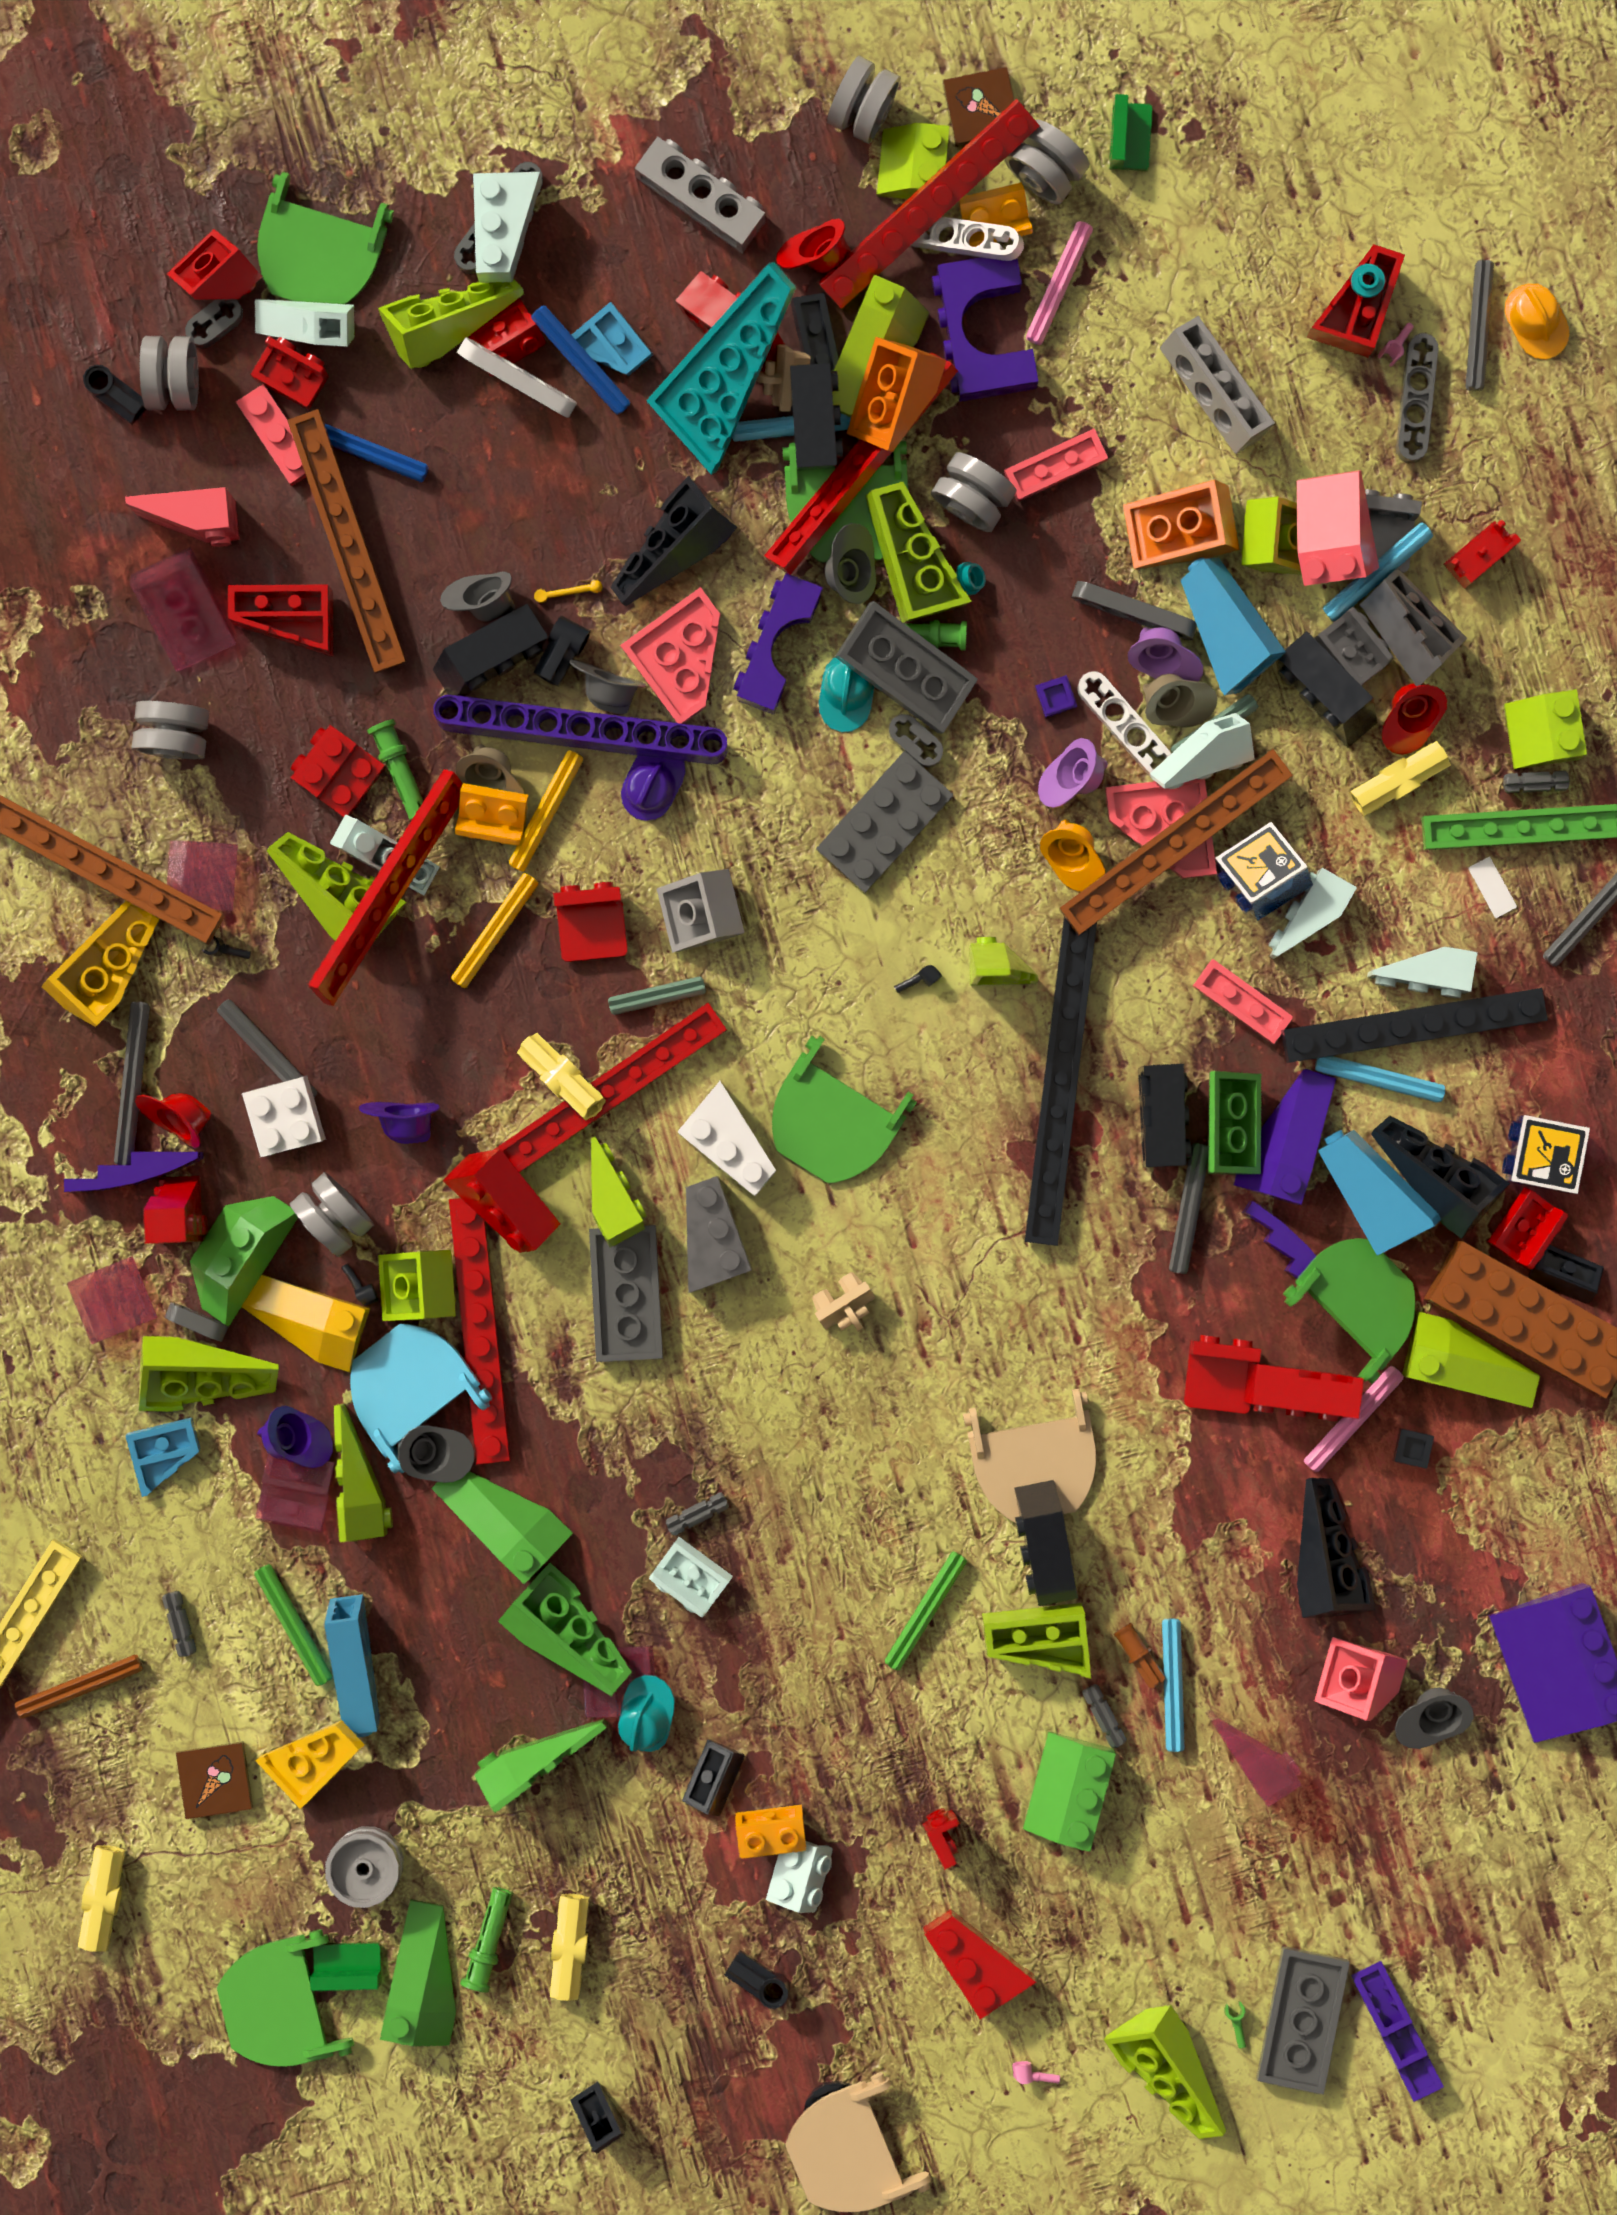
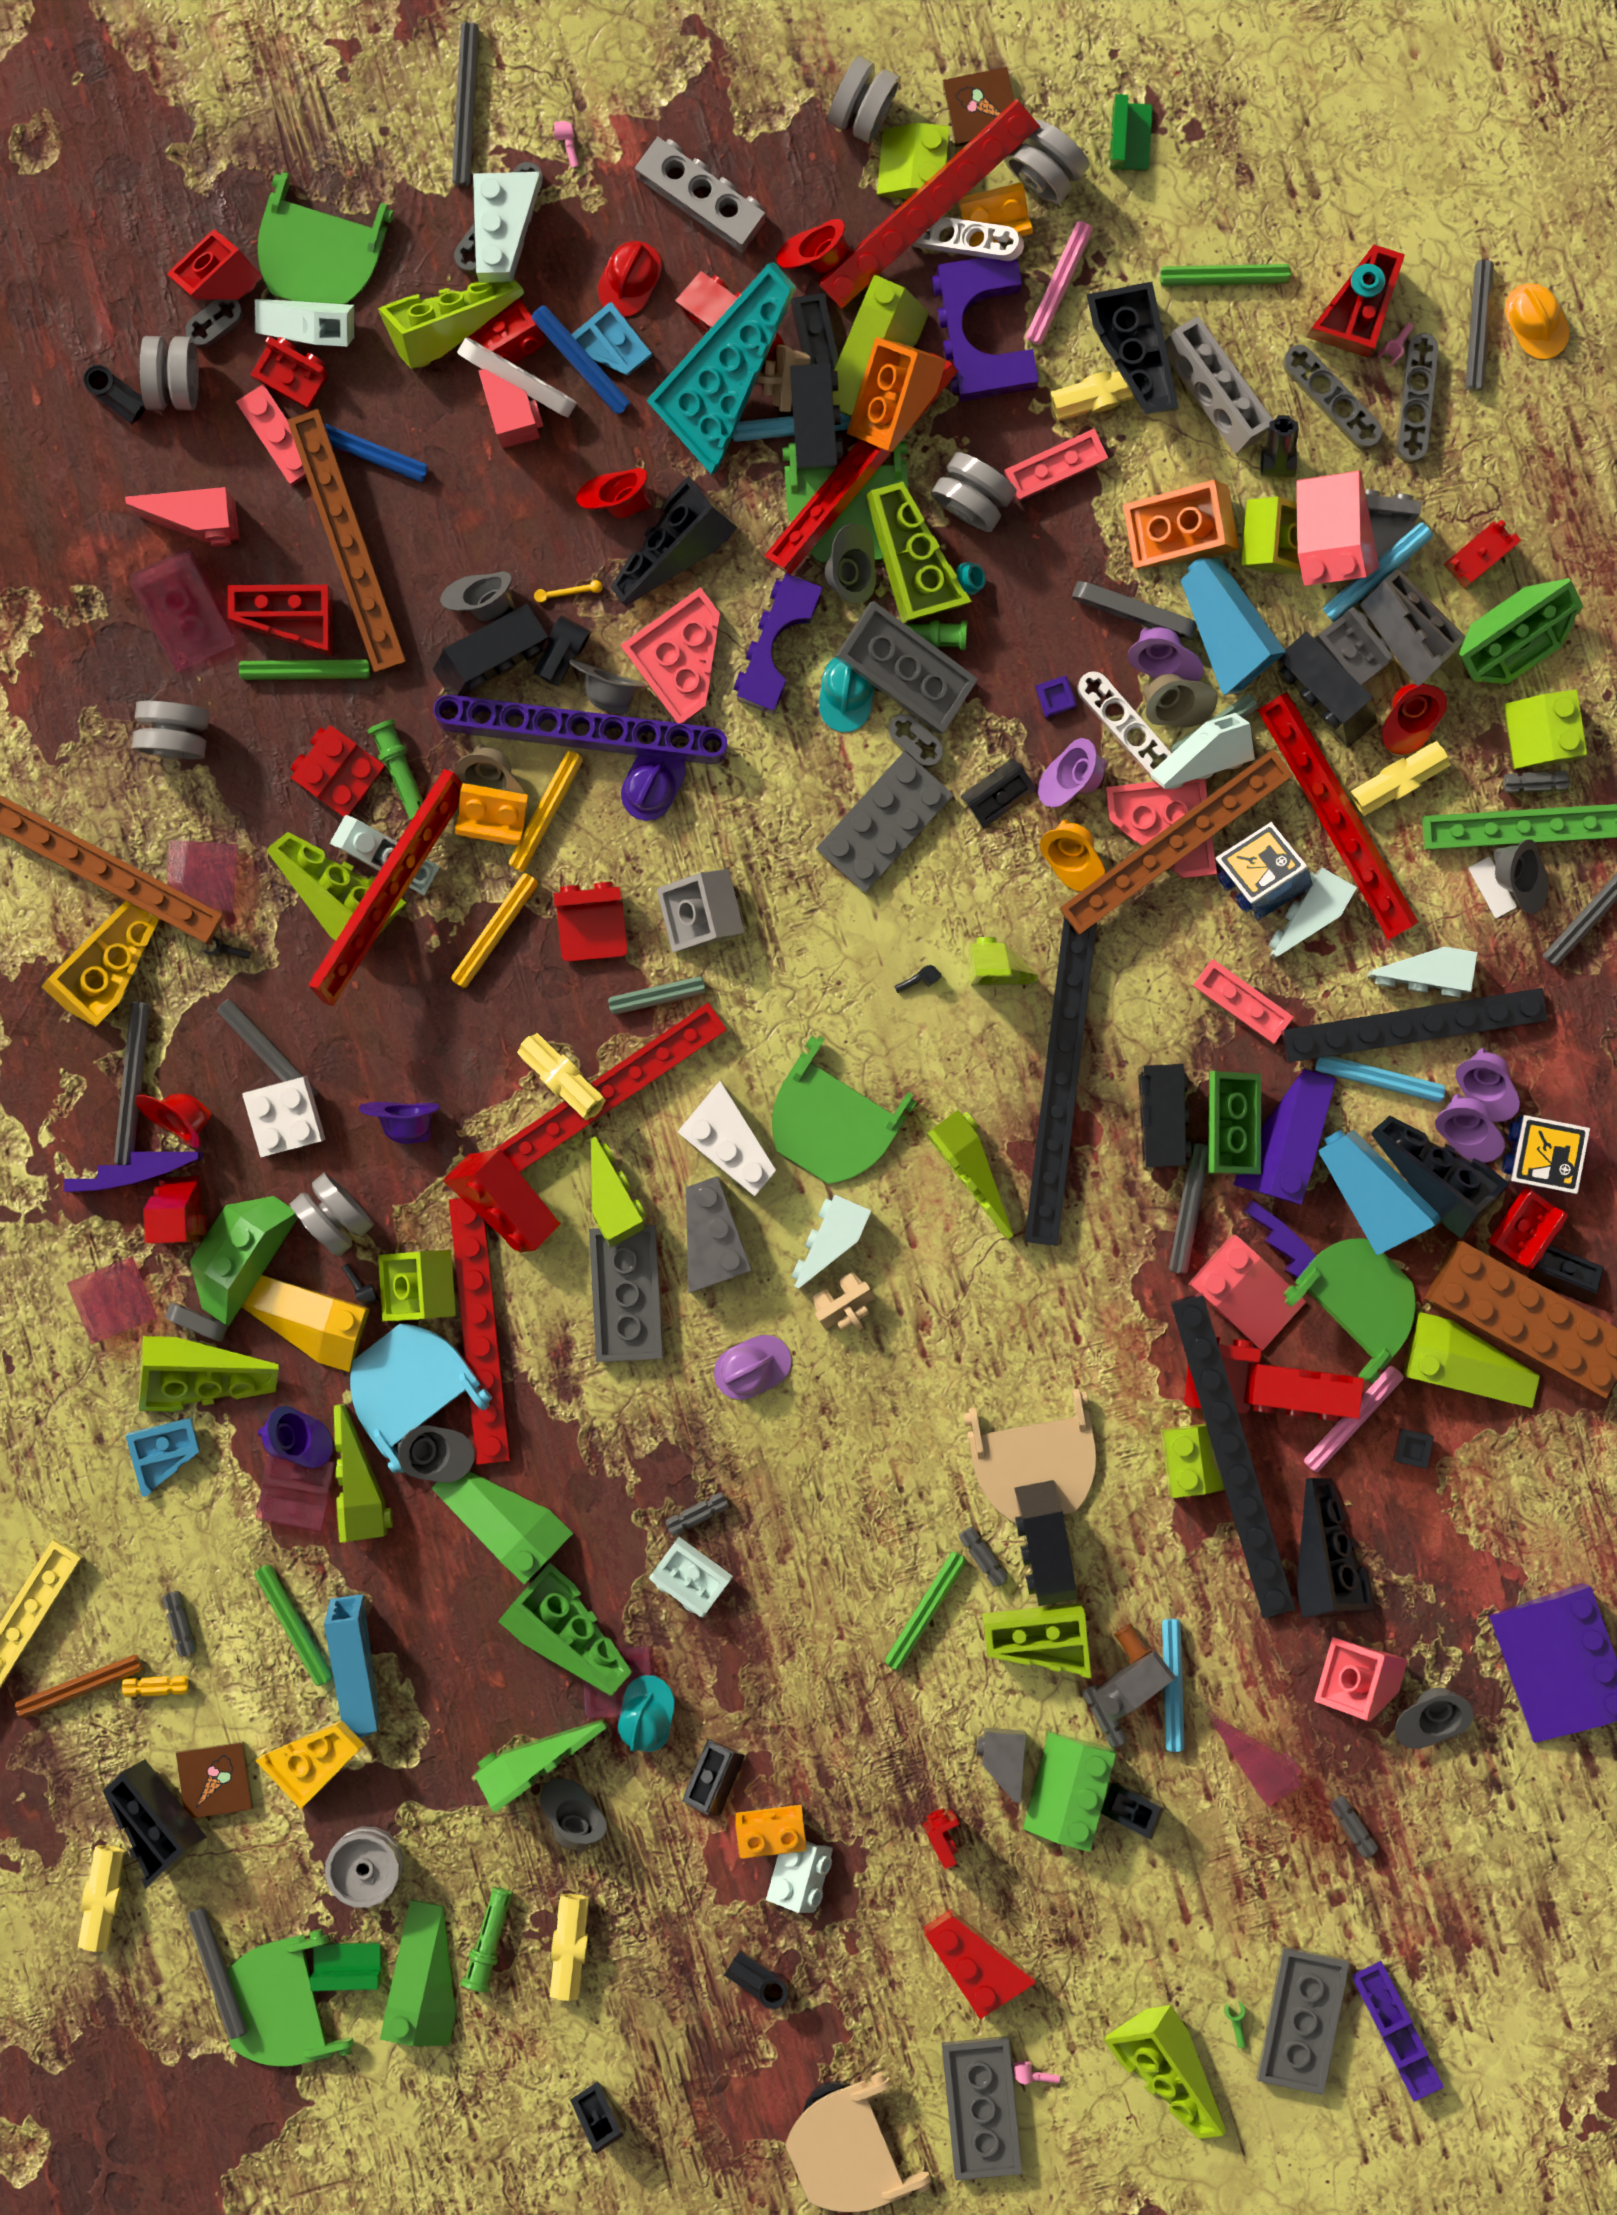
none -> black wedge [103,1759,207,1889]
none -> yellow axle [122,1676,189,1697]
none -> dark grey axle [187,1908,247,2039]
none -> bright green axle [239,660,371,680]
none -> dark grey axle [452,22,479,186]
none -> coral slope [479,369,544,449]
none -> dark grey piece [540,1778,607,1853]
none -> bright pink hand [554,121,579,168]
none -> red piece [576,468,651,519]
none -> red piece [598,241,662,317]
none -> medium lavender piece [714,1335,791,1400]
none -> light aqua slope [791,1195,871,1288]
none -> lime wedge [926,1110,1014,1240]
none -> dark grey plate [941,2036,1022,2180]
none -> dark grey axle [959,1526,1008,1588]
none -> black slope [960,759,1036,829]
none -> flat silver slope [976,1728,1026,1802]
none -> light yellow piece [1050,371,1135,421]
none -> black wedge [1087,281,1179,416]
none -> flat silver slope [1093,1650,1176,1722]
none -> black slope [1100,1782,1164,1839]
none -> bright green axle [1160,264,1291,286]
none -> lime slope [1160,1424,1225,1498]
none -> black plate [1170,1292,1295,1619]
none -> coral slope [1187,1235,1306,1351]
none -> red plate [1257,692,1419,940]
none -> black piece [1260,415,1299,477]
none -> dark grey beam [1283,345,1382,450]
none -> dark grey axle [1329,1795,1378,1858]
none -> medium lavender piece [1435,1093,1505,1163]
none -> medium lavender piece [1455,1048,1520,1122]
none -> bright green wedge [1459,578,1583,684]
none -> dark grey piece [1494,839,1548,914]

